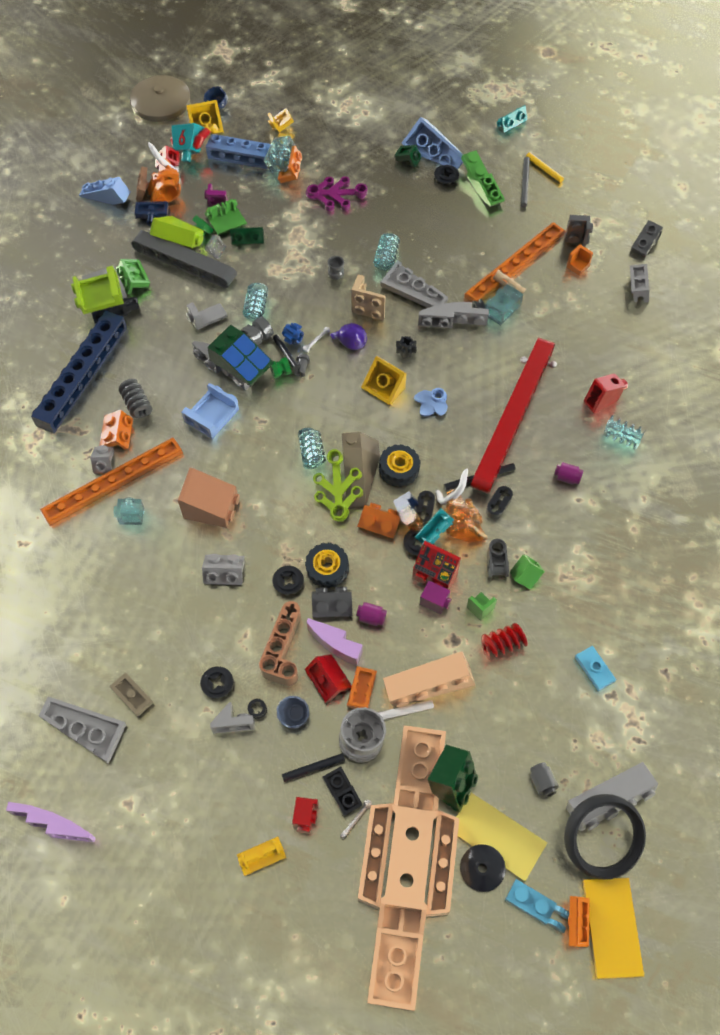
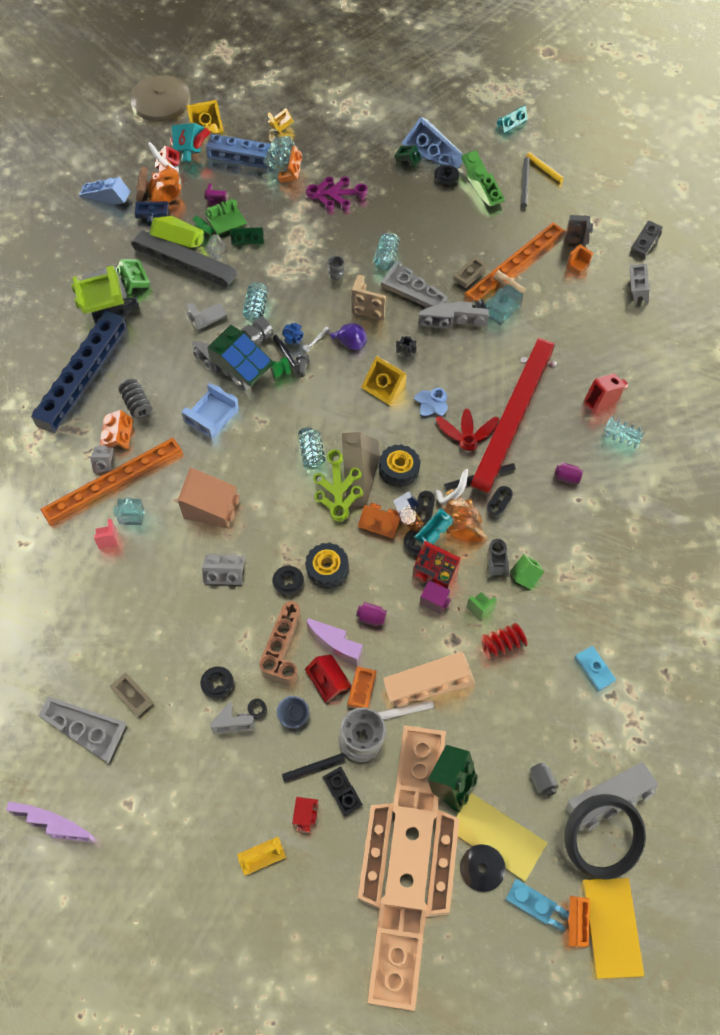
dark blue hair [203,86,228,110] -> none
dark grey bracket [311,587,353,618] -> none
white hinge [340,800,372,839] -> none
none -> coral panel [94,519,118,549]
none -> red plant [436,409,500,451]
none -> dark tan plate [453,256,488,288]

